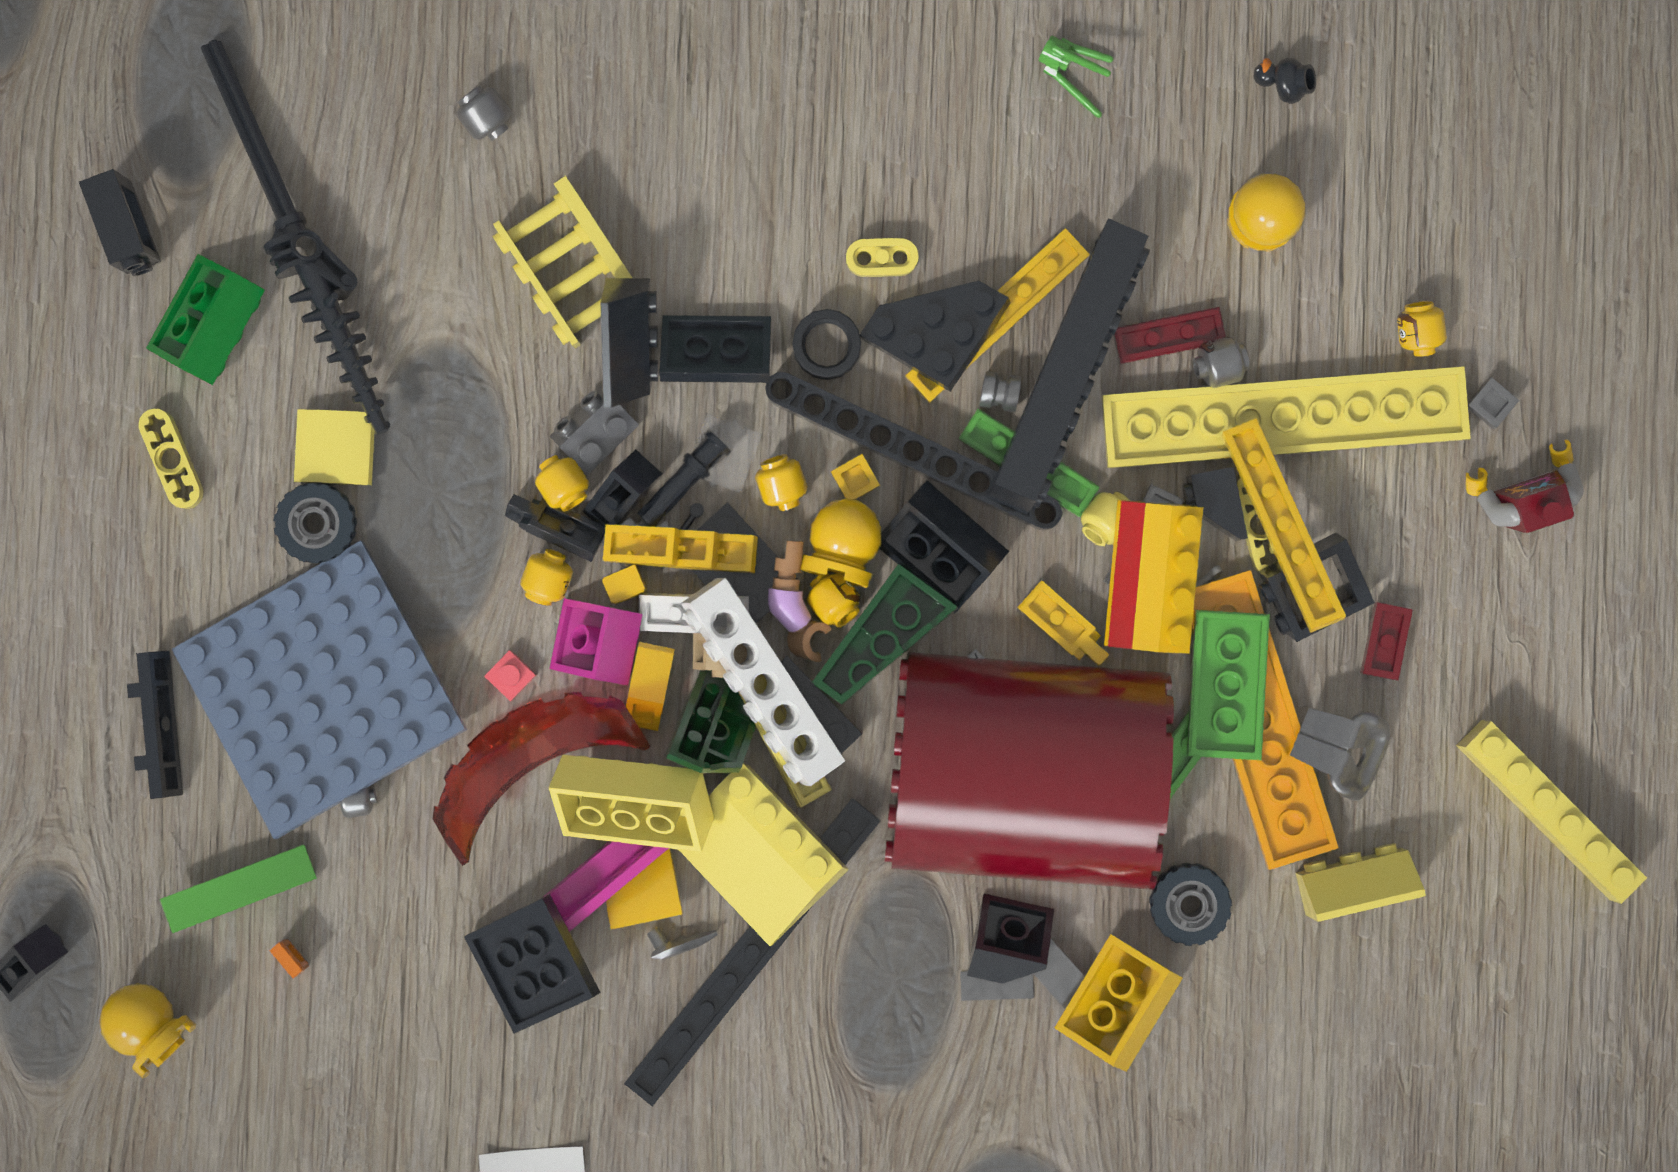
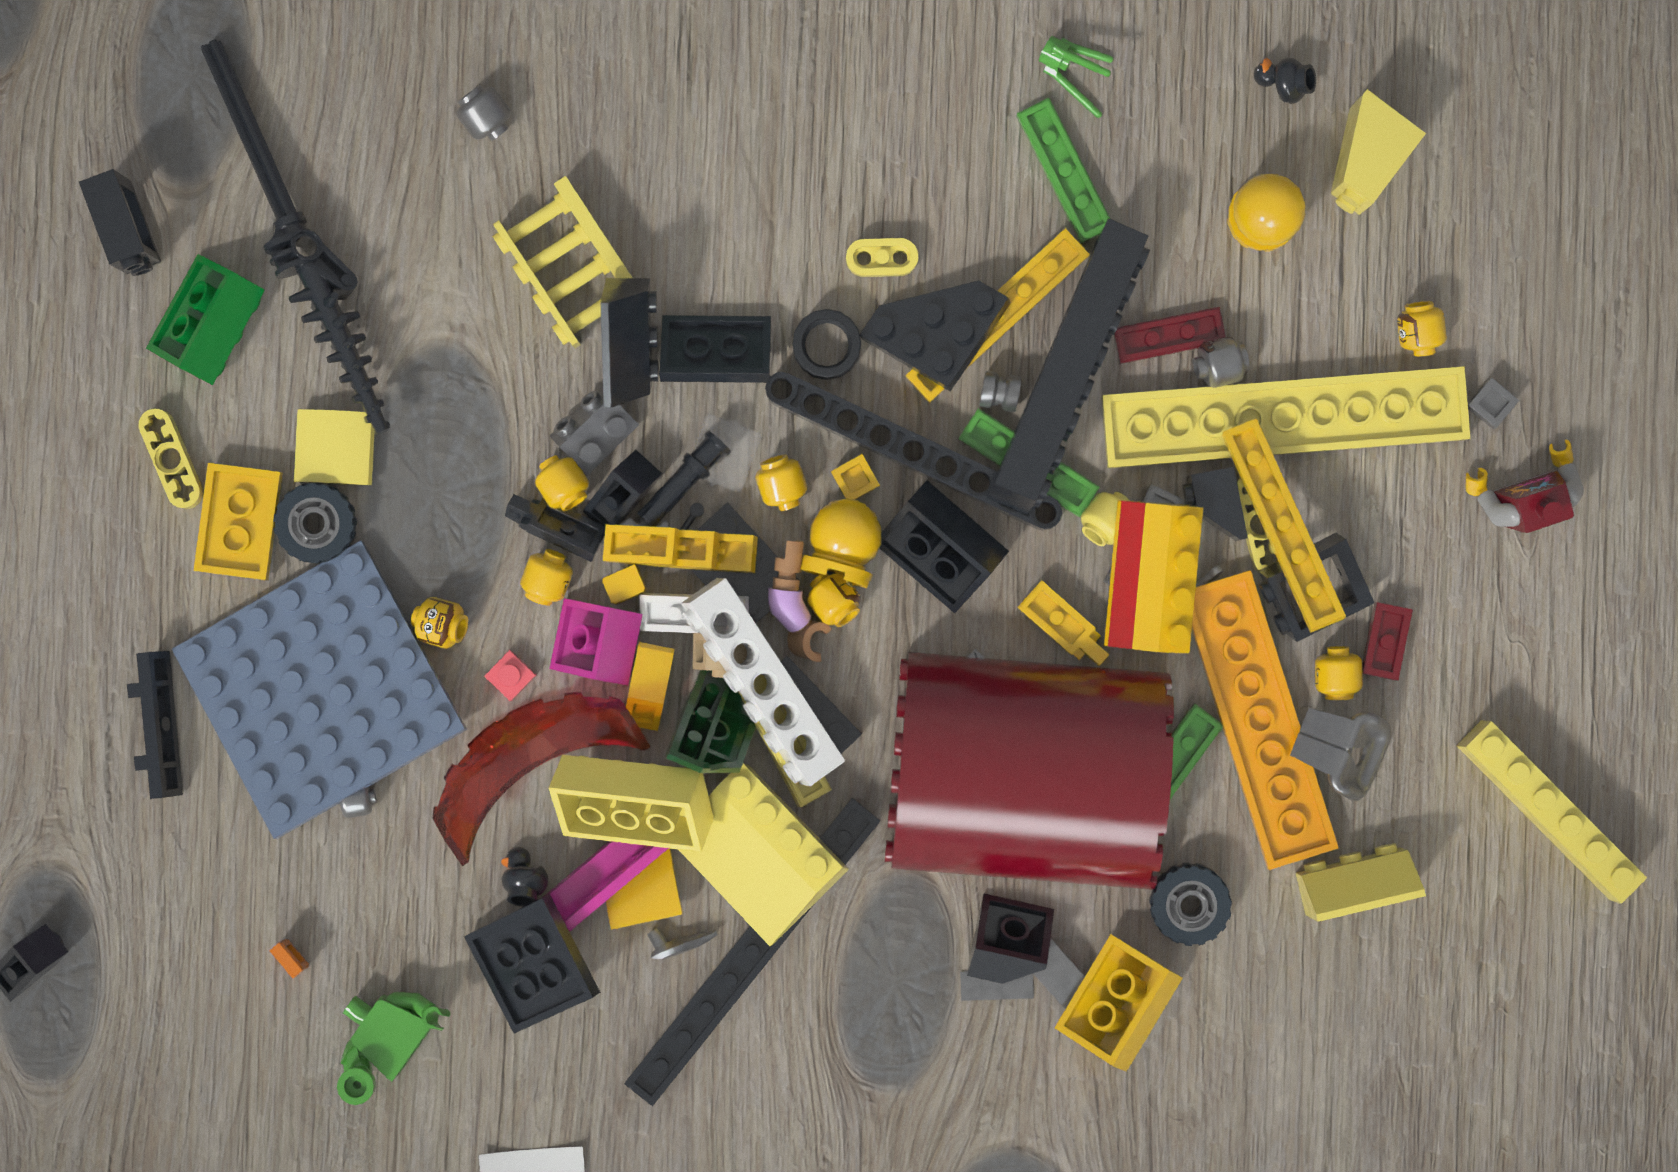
yellow tile [99,983,196,1079] -> none
bright green slope [159,845,317,933] -> none
dark green wedge [812,564,958,705] -> none
bright green tile [1187,610,1270,760] -> none
none -> yellow plate [193,463,283,580]
none -> bright green torso [337,992,451,1105]
none -> yellow head [411,597,468,649]
none -> black animal [501,847,548,907]
none -> bright green tile [1016,98,1111,244]
none -> yellow head [1315,646,1363,700]
none -> light yellow slope [1331,89,1426,215]

